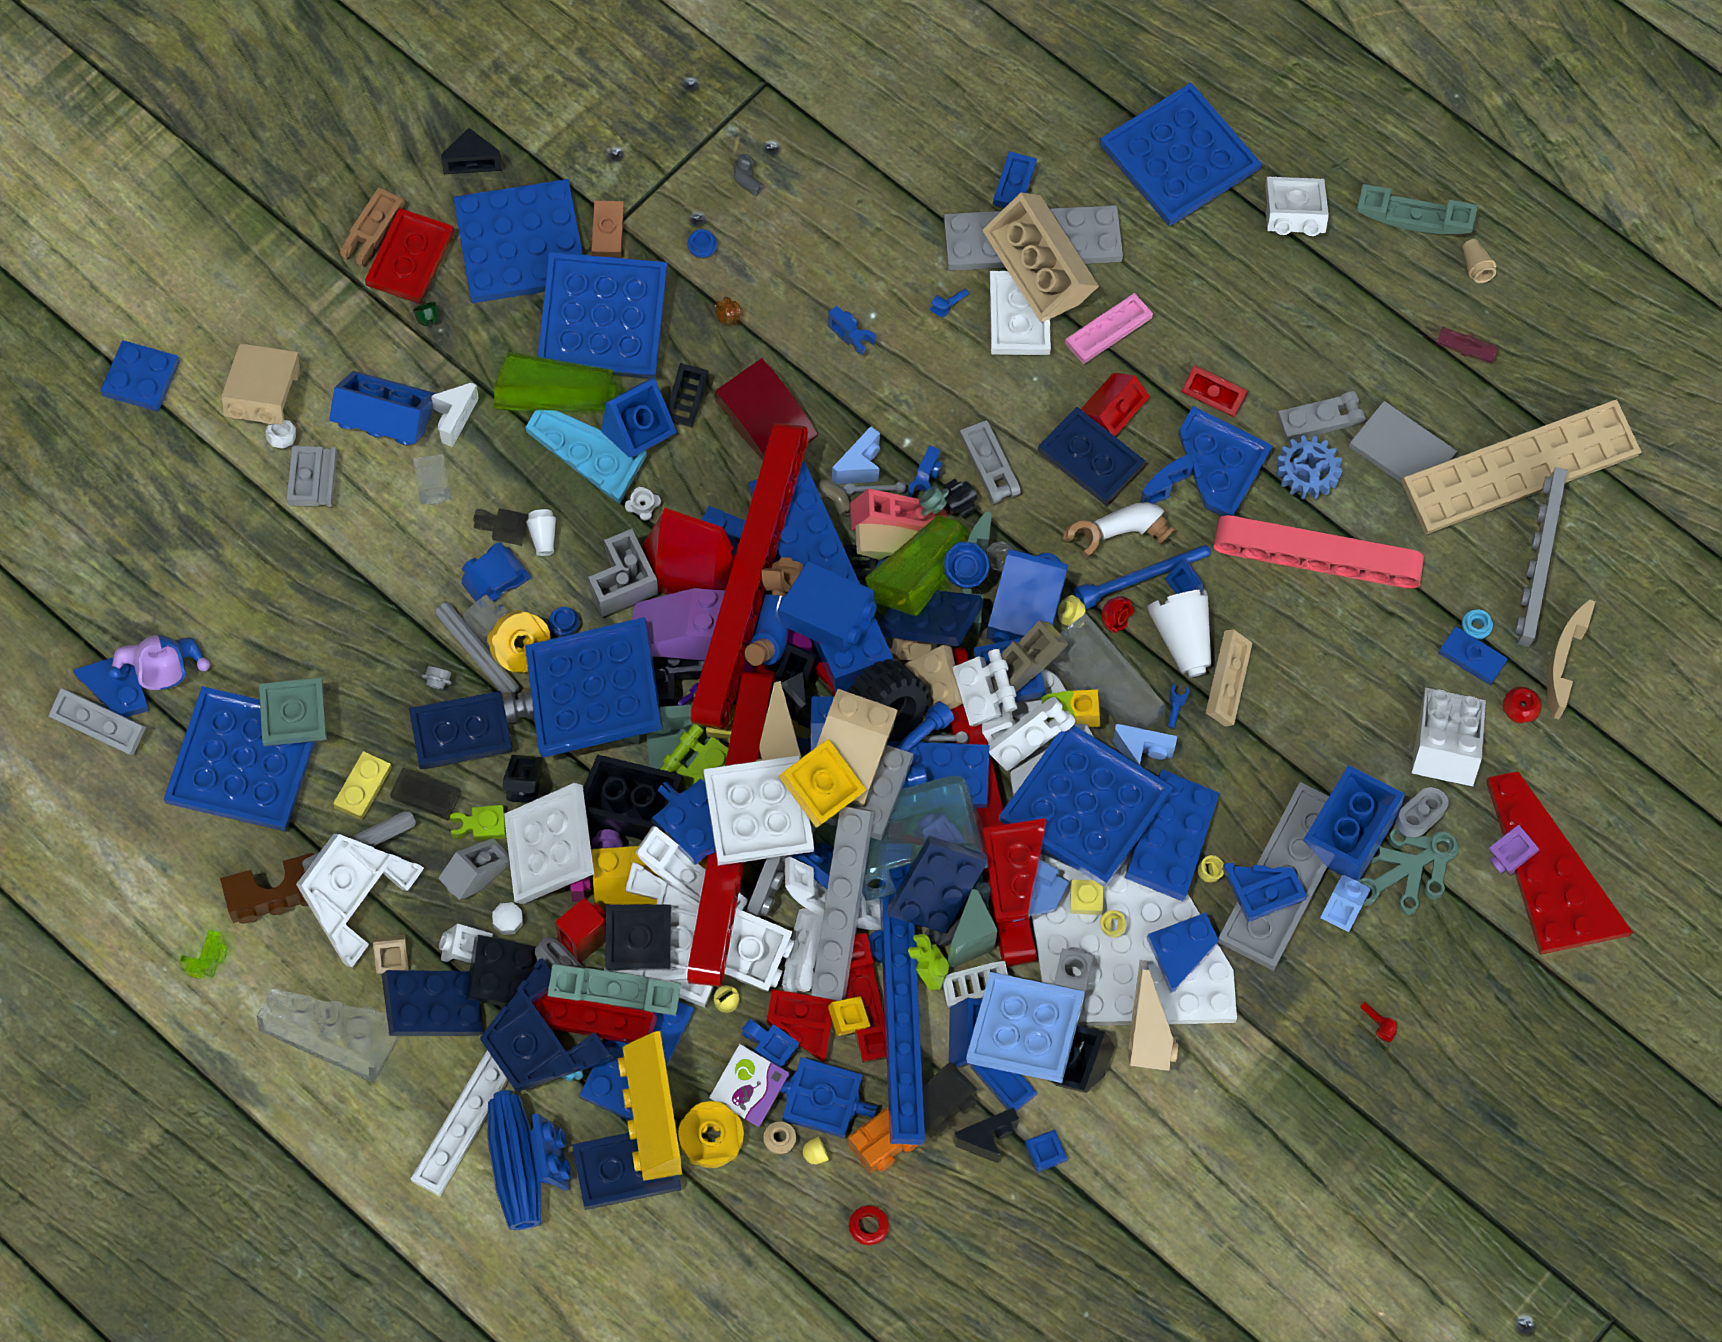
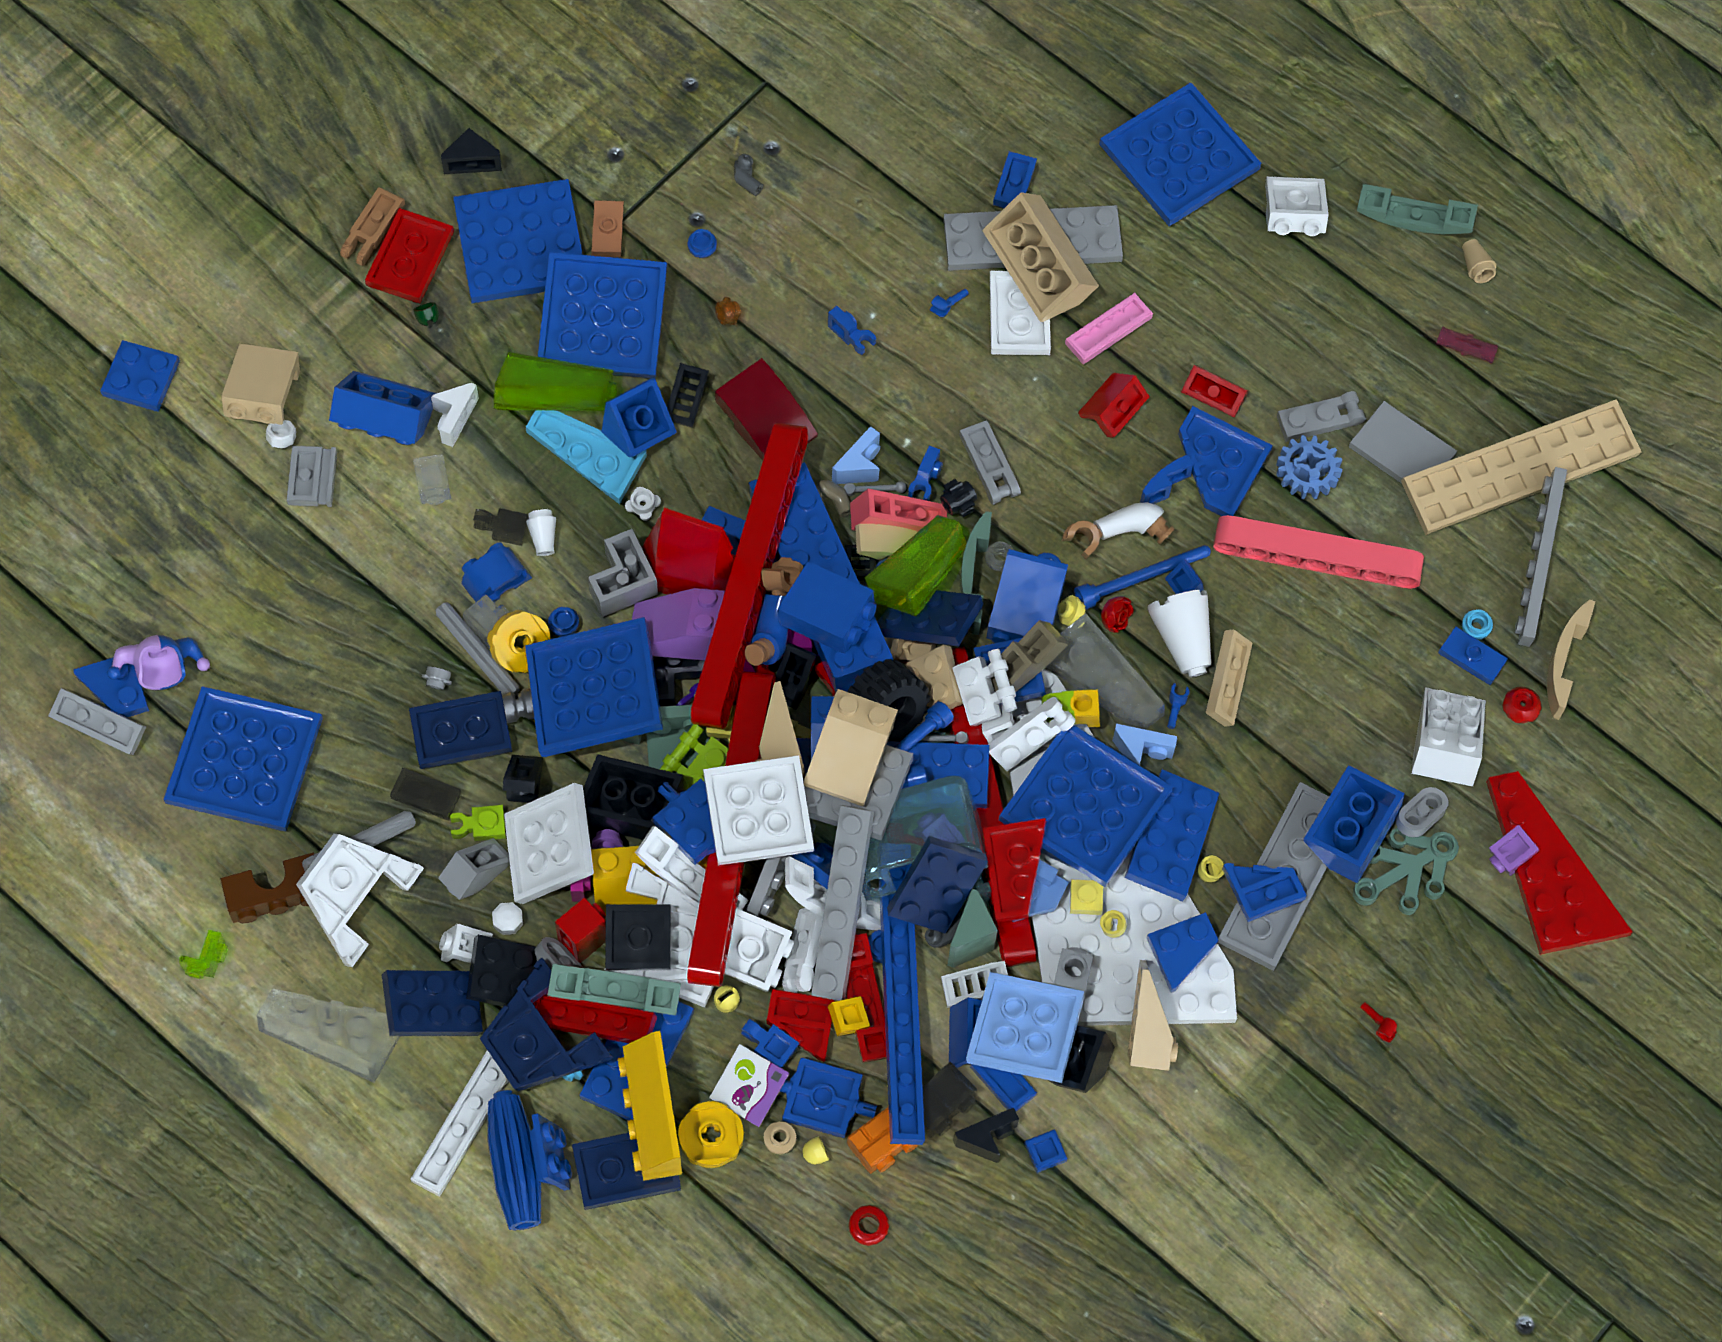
sand green plate [259,678,327,746] -> none
light yellow plate [333,751,392,821] -> none
tan slope [373,935,409,974] -> none
yellow plate [778,739,866,828] -> none
dark grey slope [781,672,806,721] -> none
lime plate [908,934,950,990] -> none
sand green plate [919,486,949,516] -> none
blue hair [942,542,990,588] -> none
dark blue plate [1038,407,1145,506] -> none
light blue bracket [1321,875,1370,932] -> none

